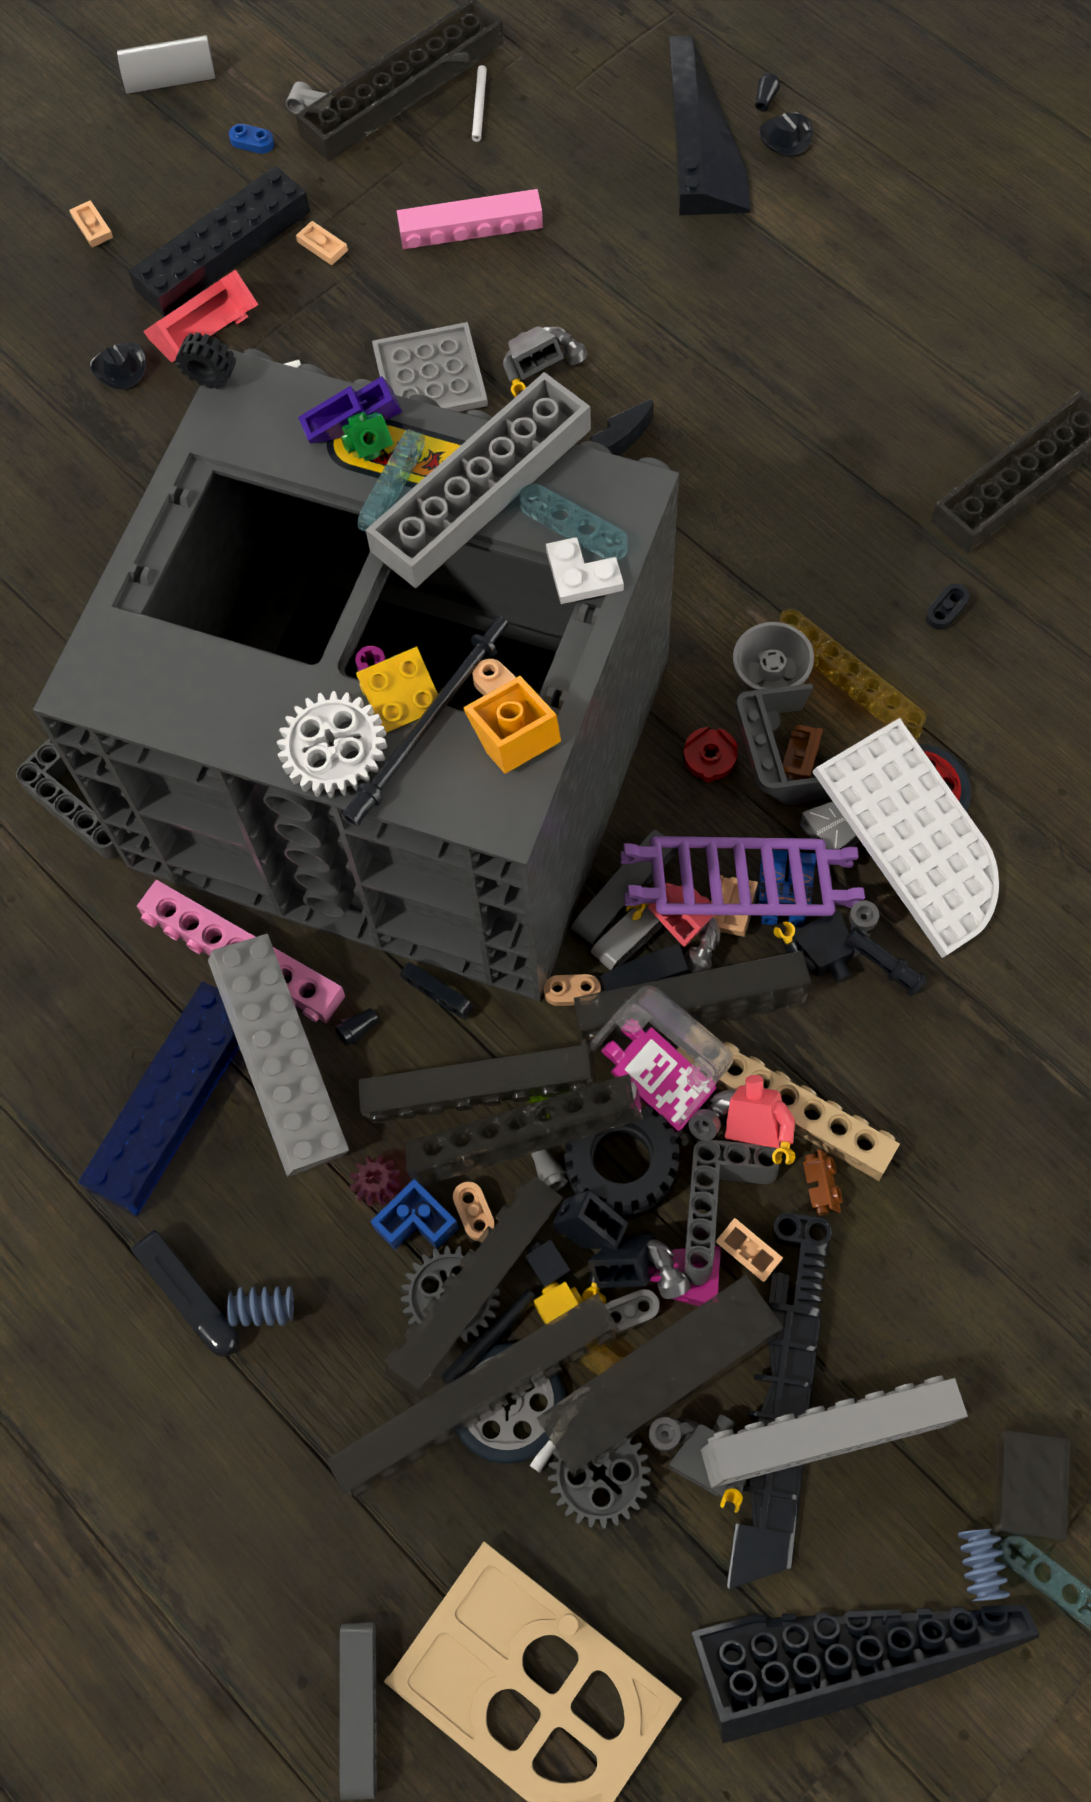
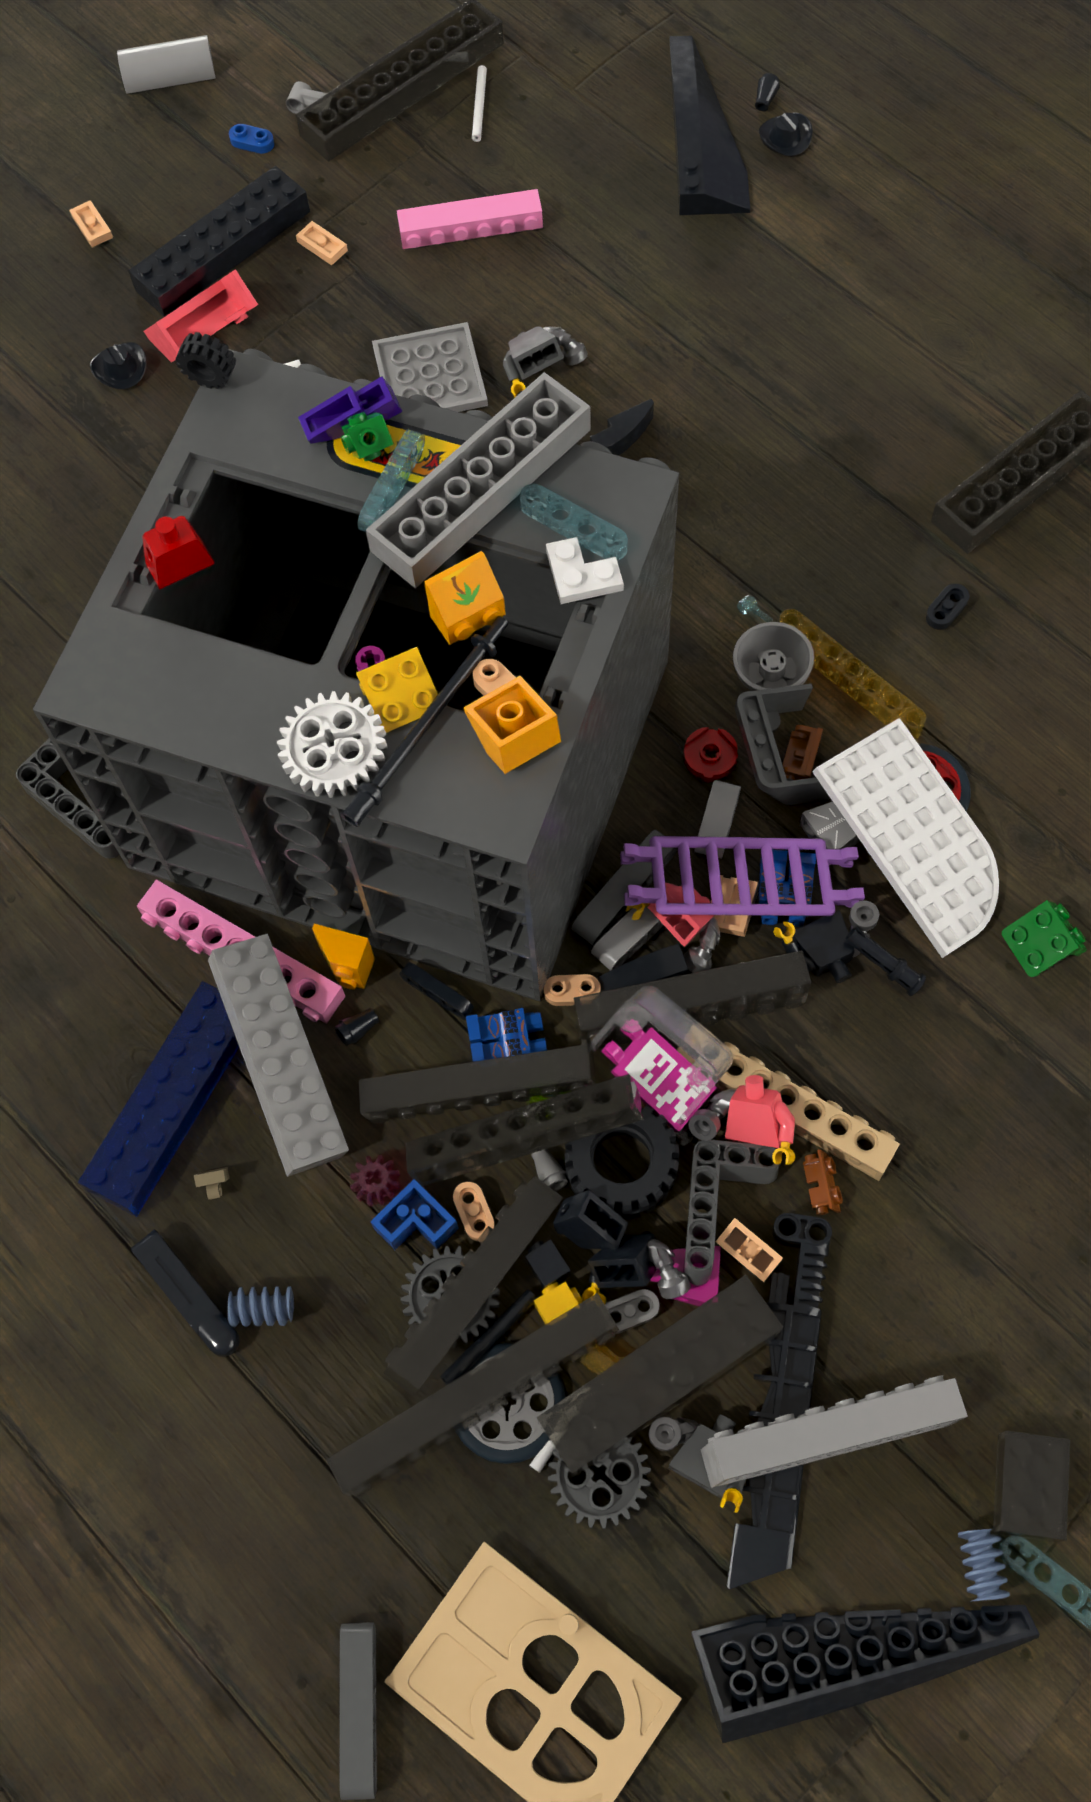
none -> red torso [142,516,214,589]
none -> dark tan tile [194,1167,230,1200]
none -> light orange slope [312,923,375,989]
none -> light orange slope [424,551,506,645]
none -> blue hips [466,1008,548,1077]
none -> light grey beam [695,780,741,859]
none -> clear light blue hand [737,596,773,622]
none -> green bracket [1002,900,1087,977]

